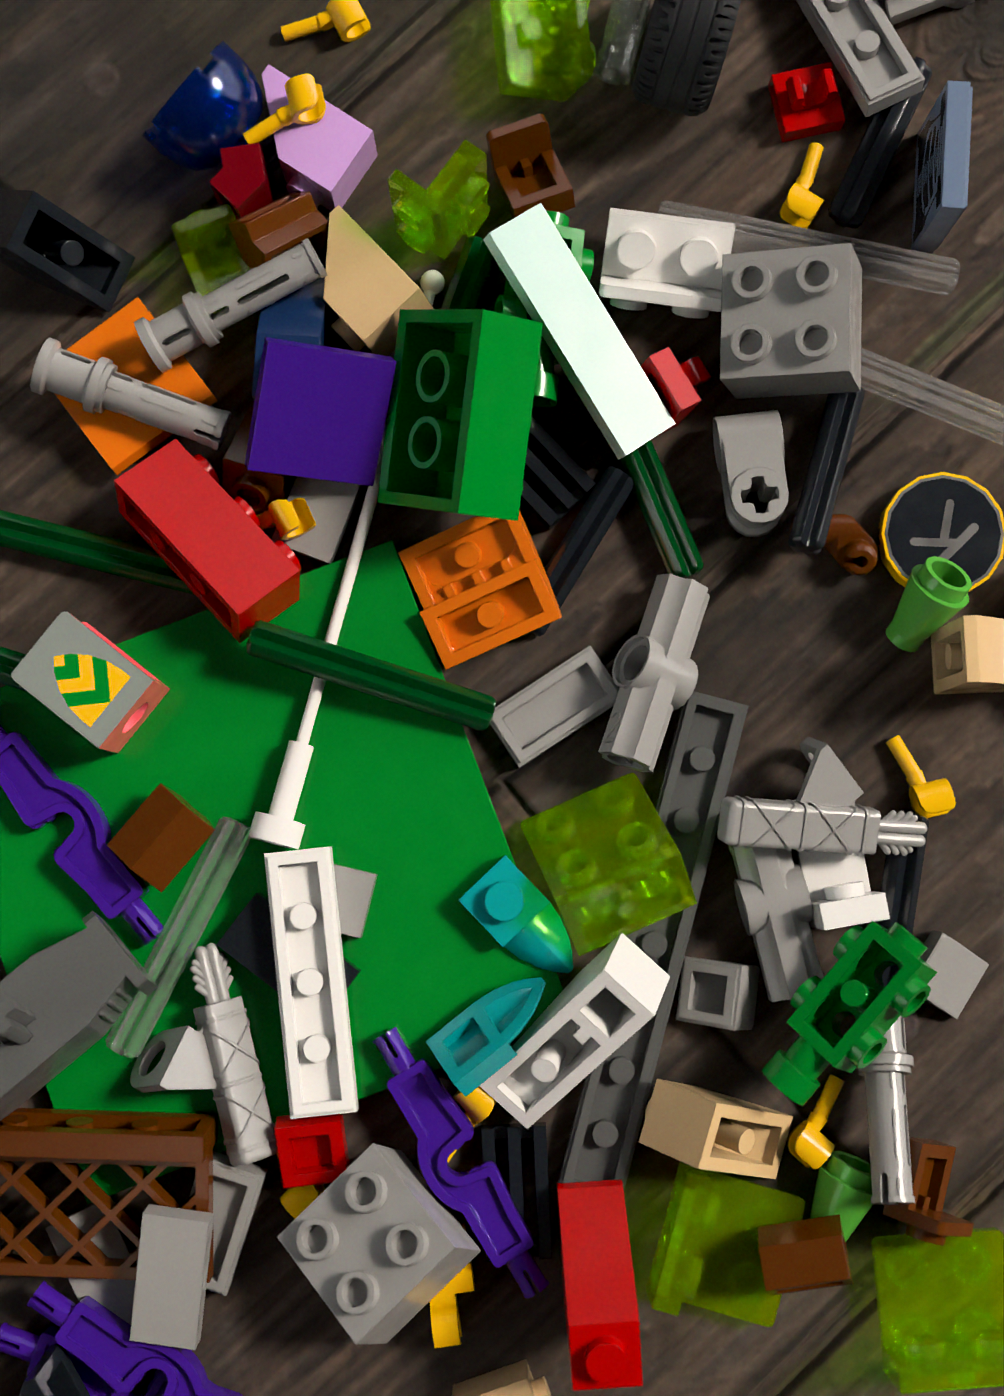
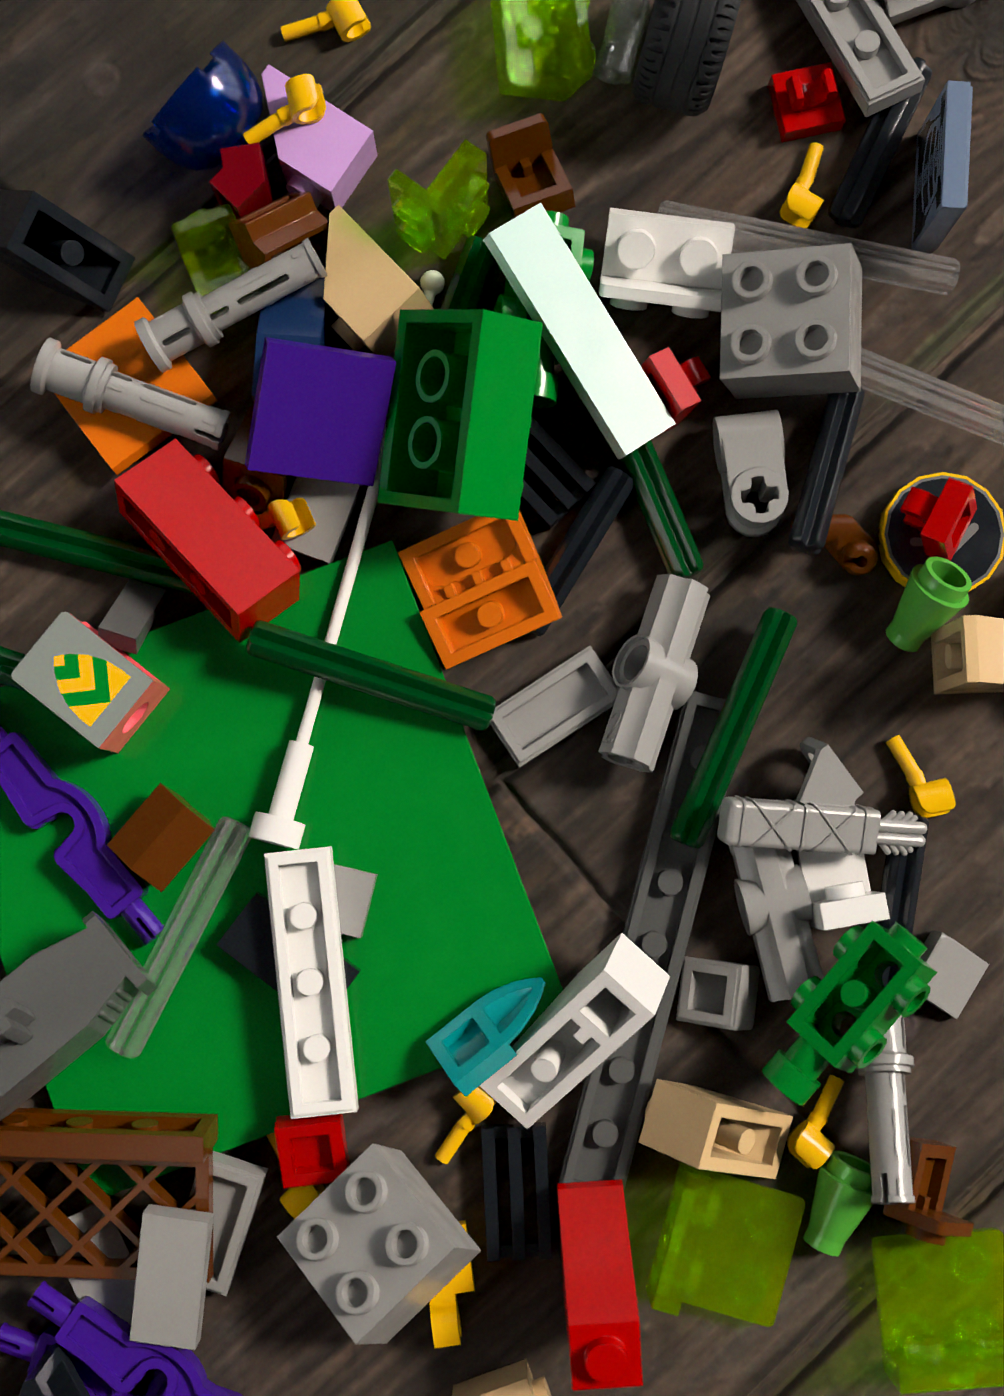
light grey piece [130,943,278,1166] -> none
dark purple piece [372,1026,549,1299] -> none
teal plate [459,855,573,973] -> none
clear neon green bracket [520,773,697,956] -> none
reddish brown piece [758,1214,853,1296] -> none
none -> dark grey piece [98,578,167,655]
none -> dark green axle [670,607,798,849]
none -> red tile [900,477,977,561]

